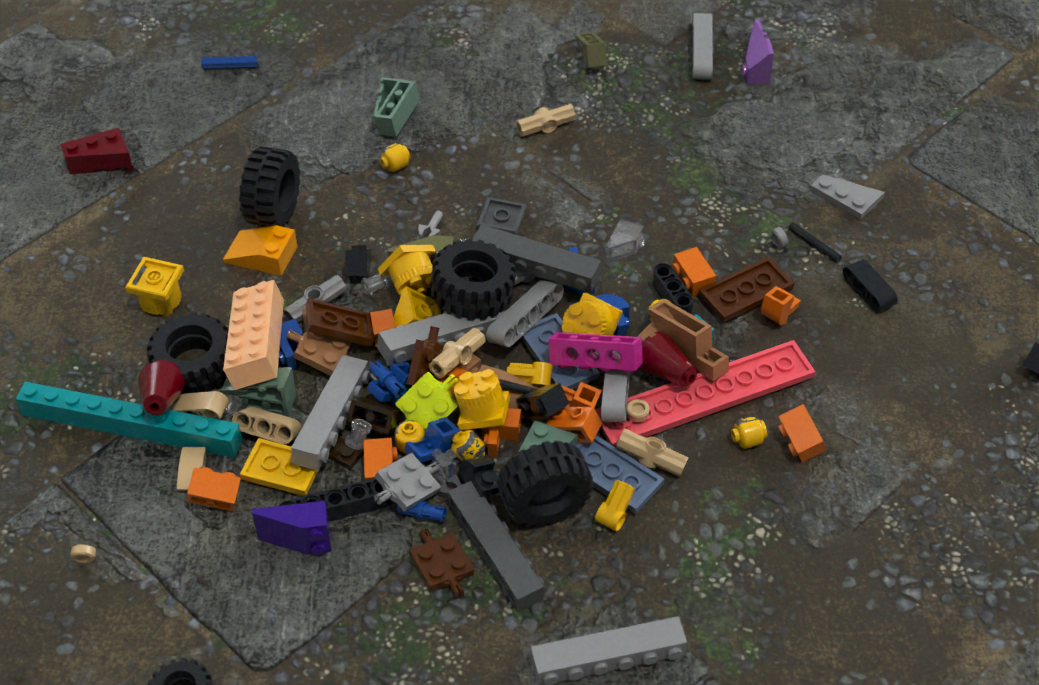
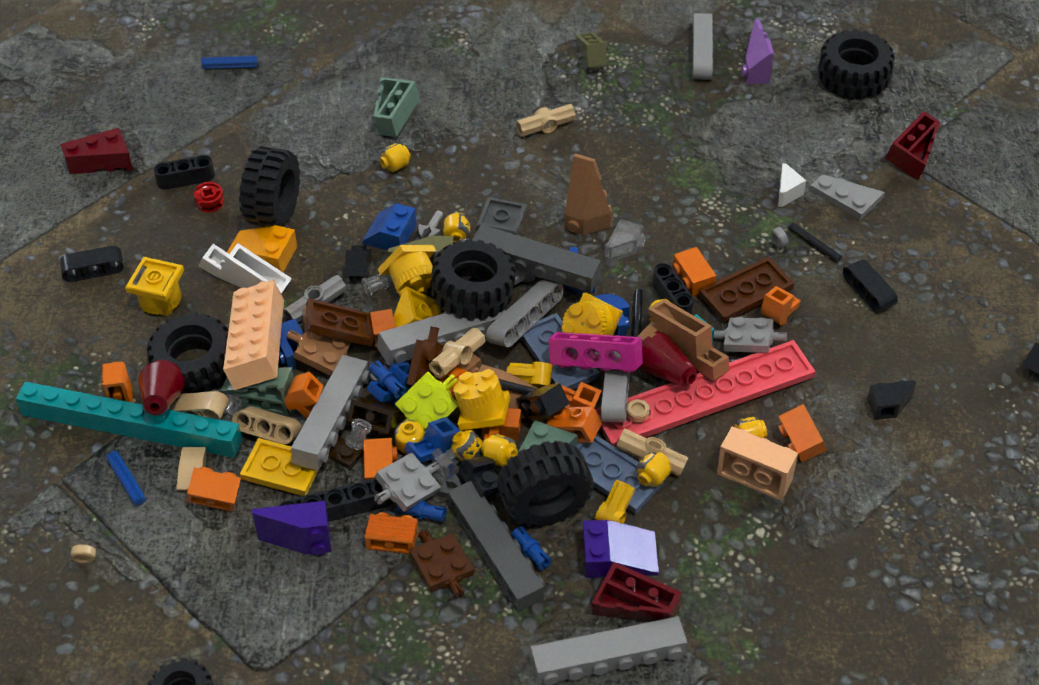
none -> black beam [60,246,124,282]
none -> orange brick [101,362,133,403]
none -> blue axle [106,450,146,506]
none -> black beam [154,155,215,190]
none -> red wheel [194,182,224,213]
none -> white slope [198,243,292,294]
none -> orange brick [284,372,323,419]
none -> blue slope [362,203,417,251]
none -> orange brick [365,512,419,554]
none -> yellow head [443,213,471,242]
none -> yellow head [482,434,518,467]
none -> blue pin [511,526,552,570]
none -> medium nougat wedge [564,153,613,235]
none -> slope [583,520,659,578]
none -> dark red wedge [591,562,682,622]
none -> black bar [632,289,643,337]
none -> yellow head [636,452,671,487]
none -> light grey plate [713,317,787,353]
none -> light nougat brick [717,426,798,501]
none -> white slope [778,164,806,207]
none -> black tyre [818,29,895,99]
none -> black slope [867,380,916,420]
none -> dark red wedge [885,111,940,180]

